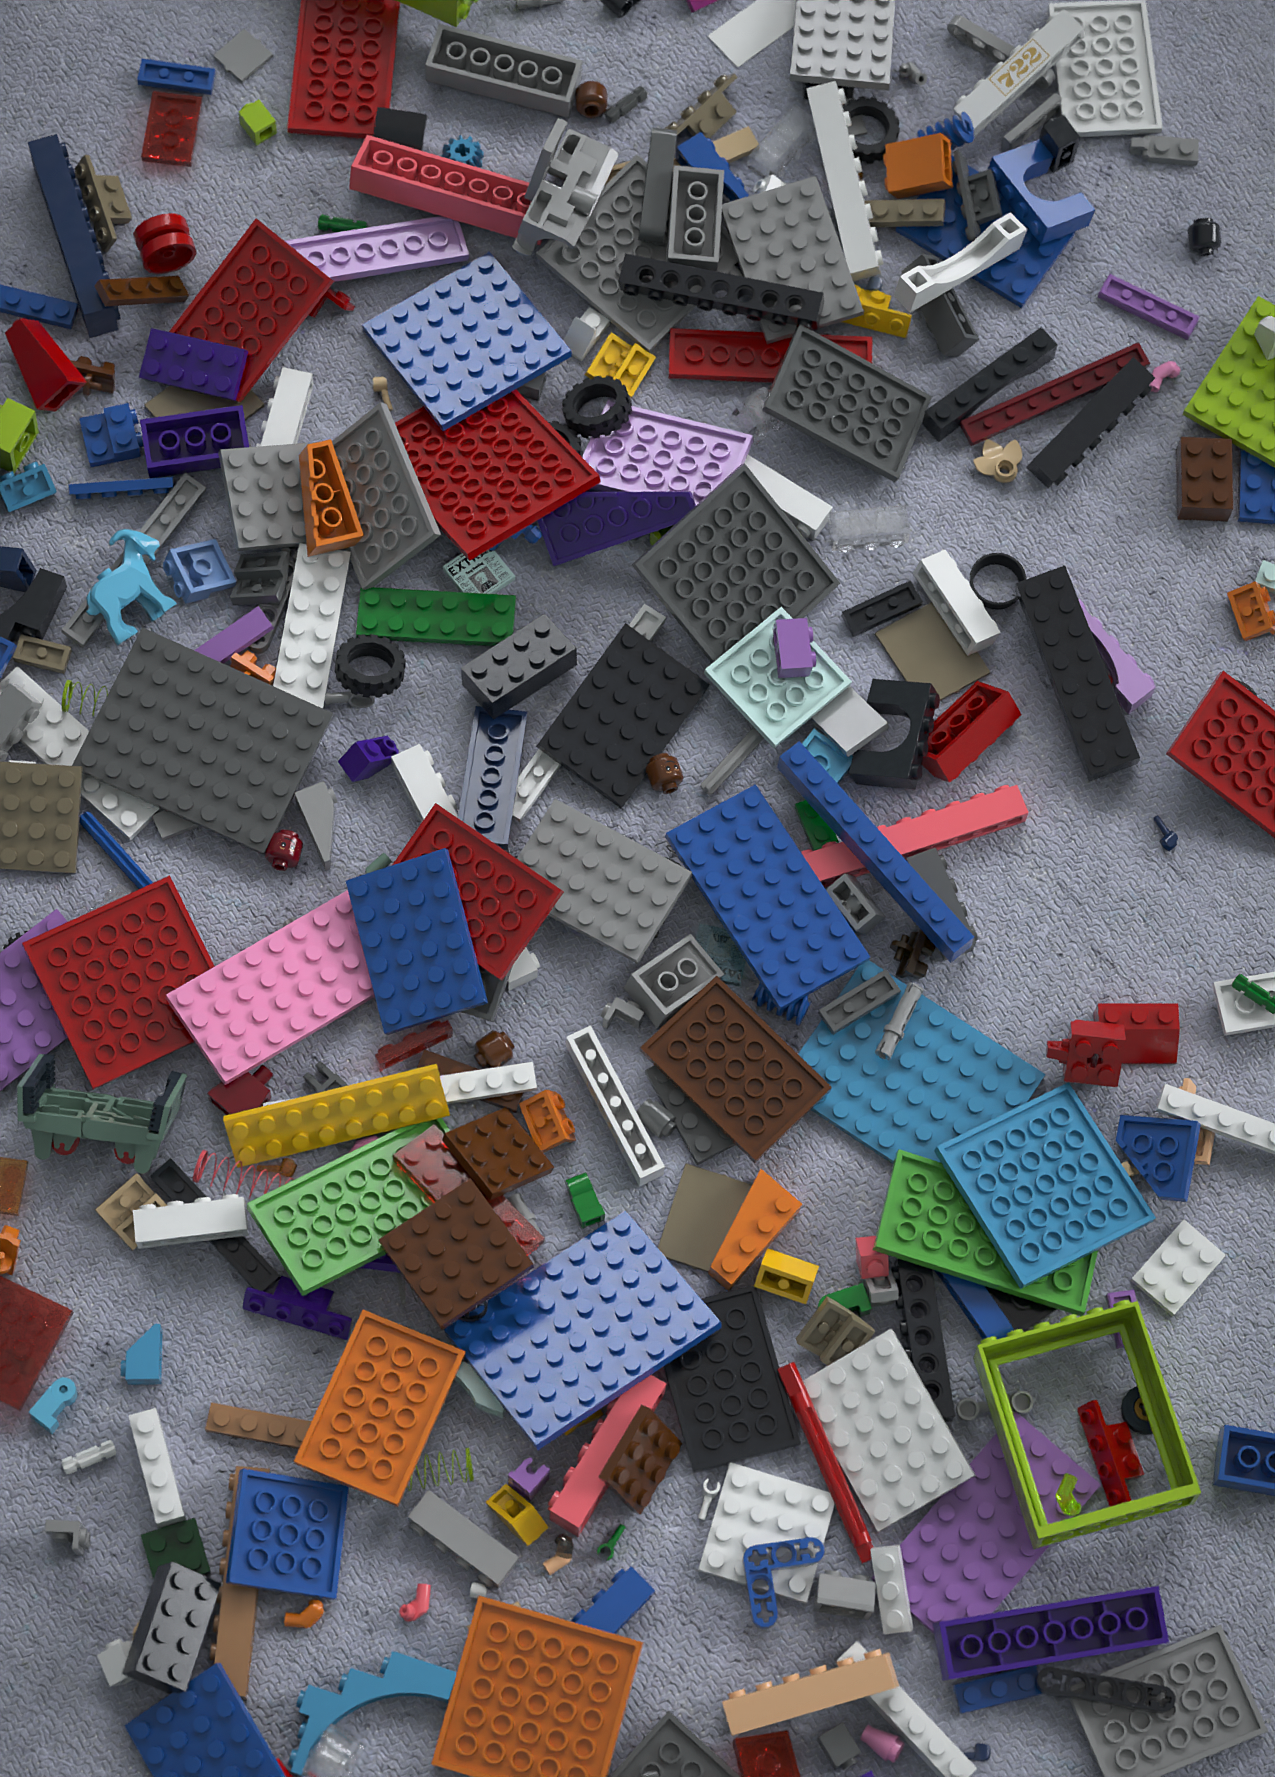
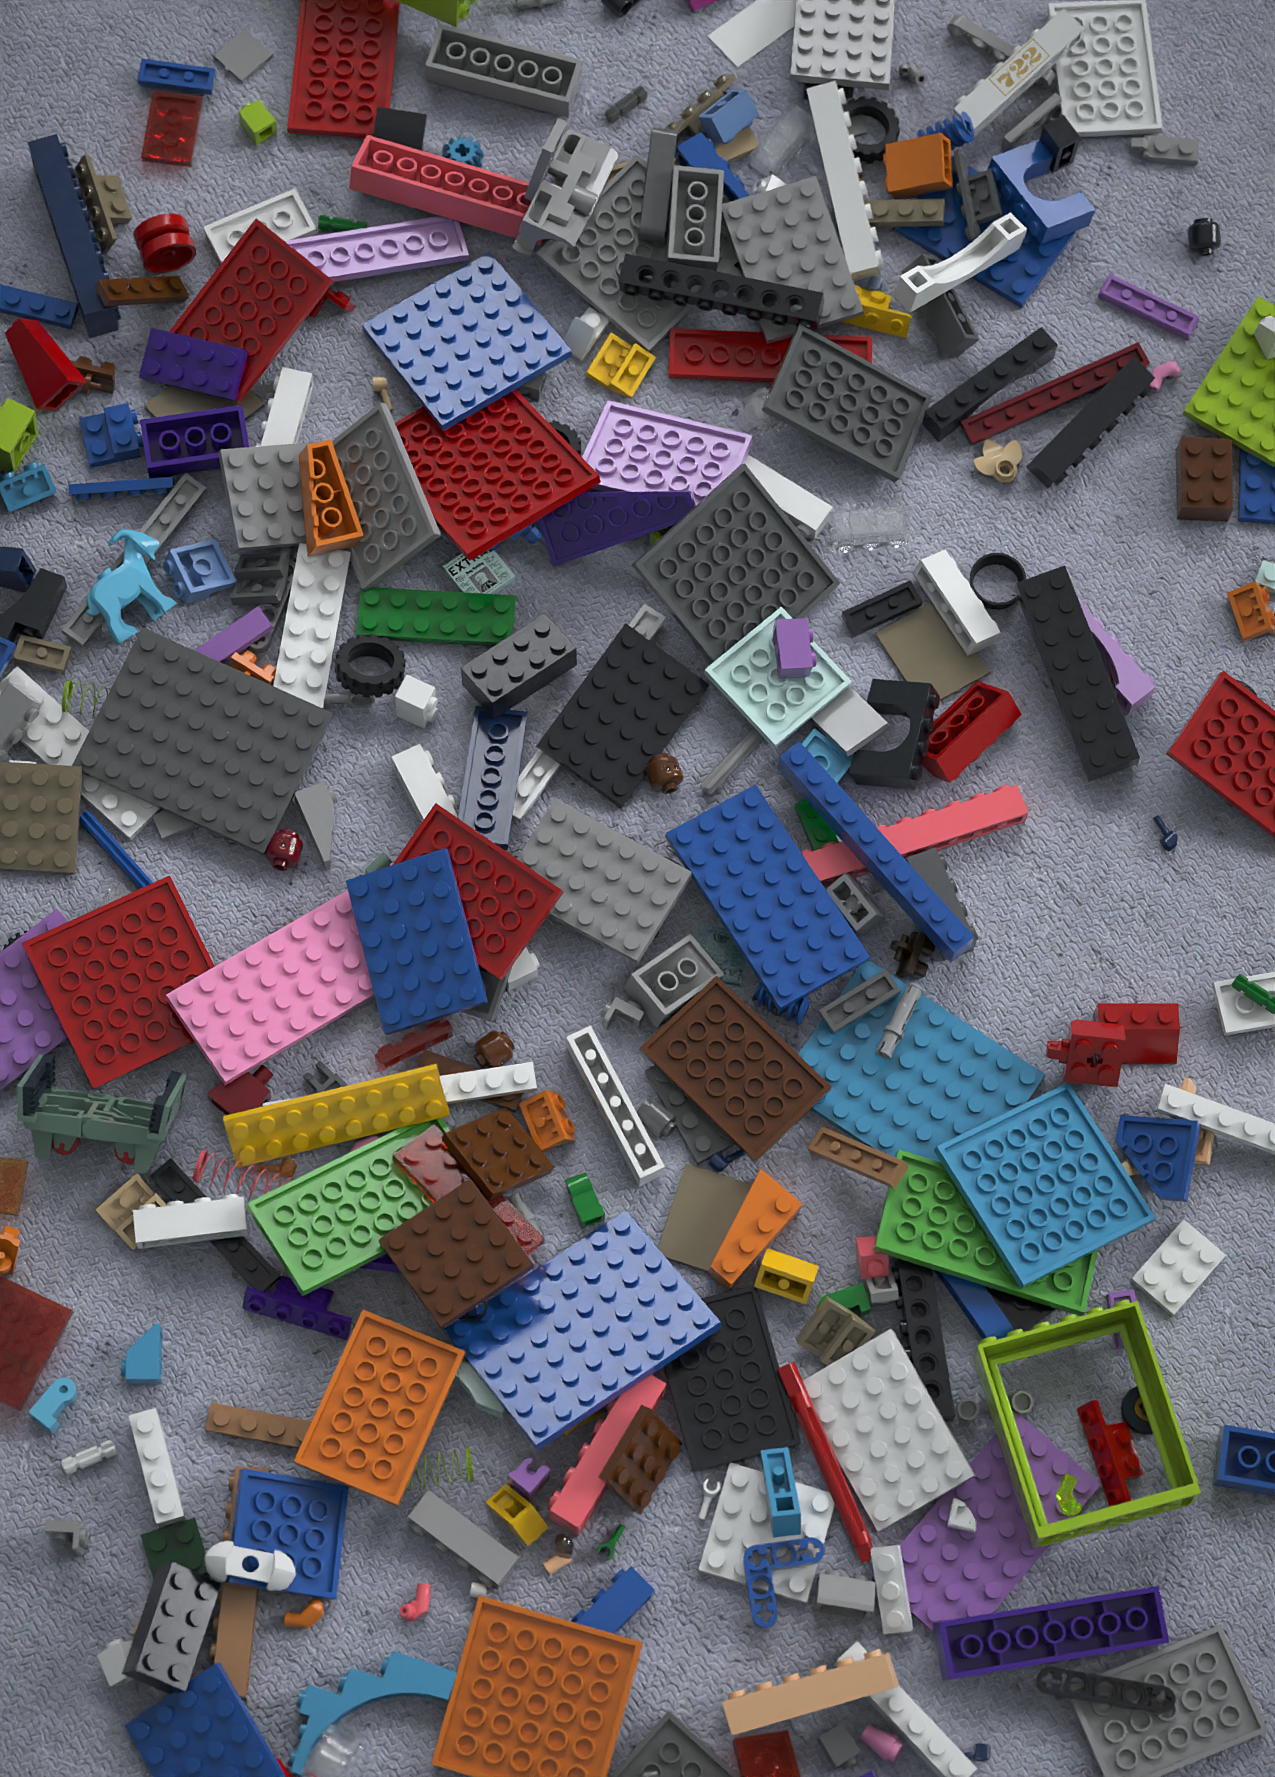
dark purple slope [338,735,400,782] -> none
black tyre [562,376,632,439] -> none
reddish brown head [575,81,608,118] -> none
blue plate [953,1665,1043,1714] -> none
none -> white plate [203,188,317,264]
none -> white piece [204,1541,296,1591]
none -> white brick [395,675,438,729]
none -> medium blue brick [698,89,759,144]
none -> dark blue hand [709,1150,746,1172]
none -> dark azure slope [760,1447,801,1538]
none -> medium nougat plate [807,1127,909,1189]
none -> white tile [947,1498,976,1533]

